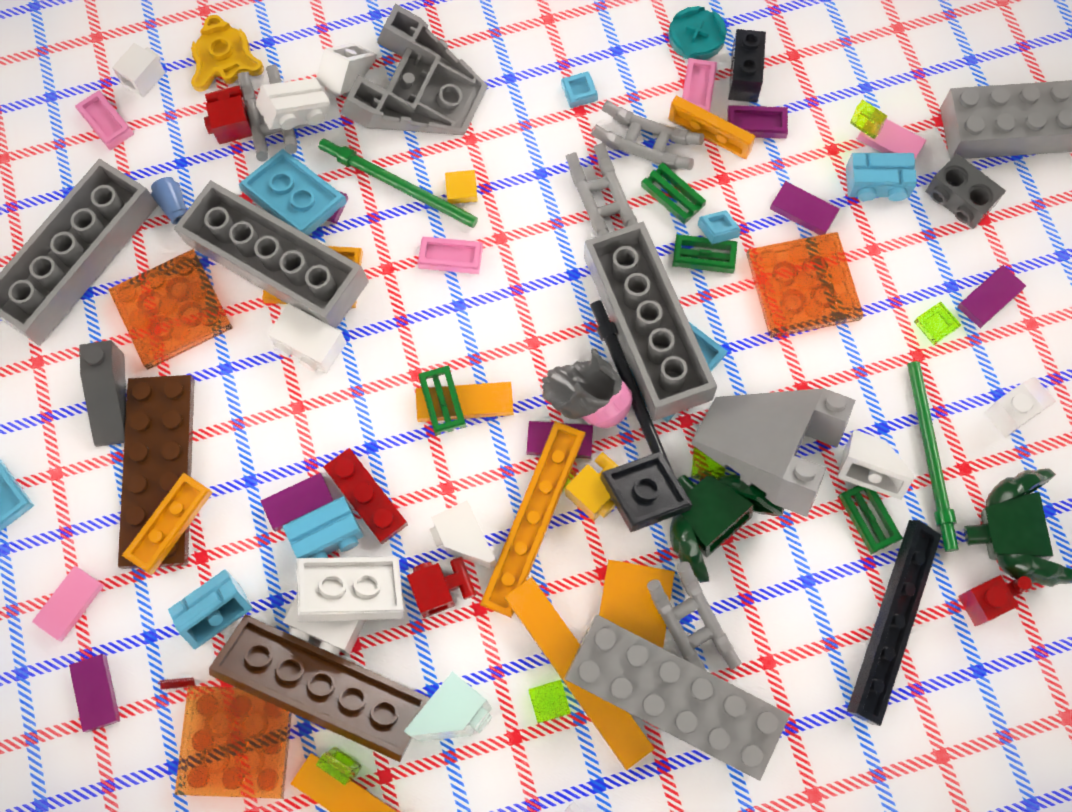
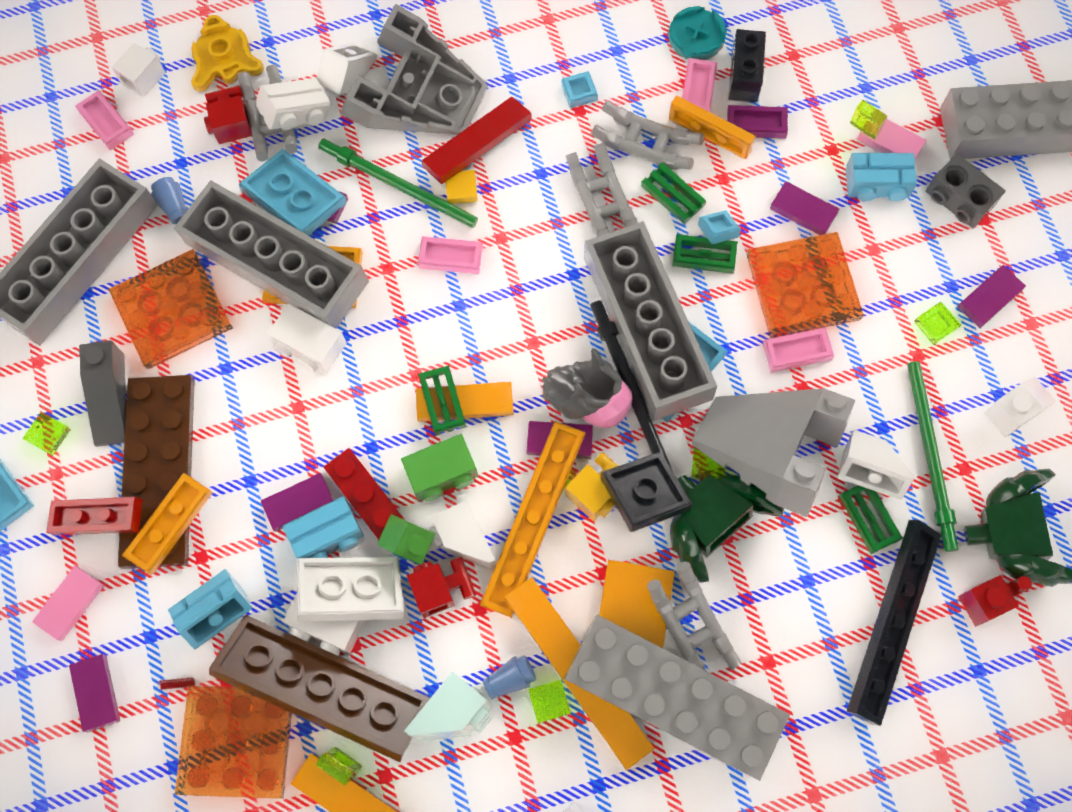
none -> clear neon green tile [22,412,71,456]
none -> plate [46,497,143,535]
none -> bright green brick [377,514,435,565]
none -> bright green brick [400,433,479,502]
none -> red tile [421,96,532,185]
none -> medium blue cone [483,655,537,699]
none -> bright pink tile [763,327,834,373]

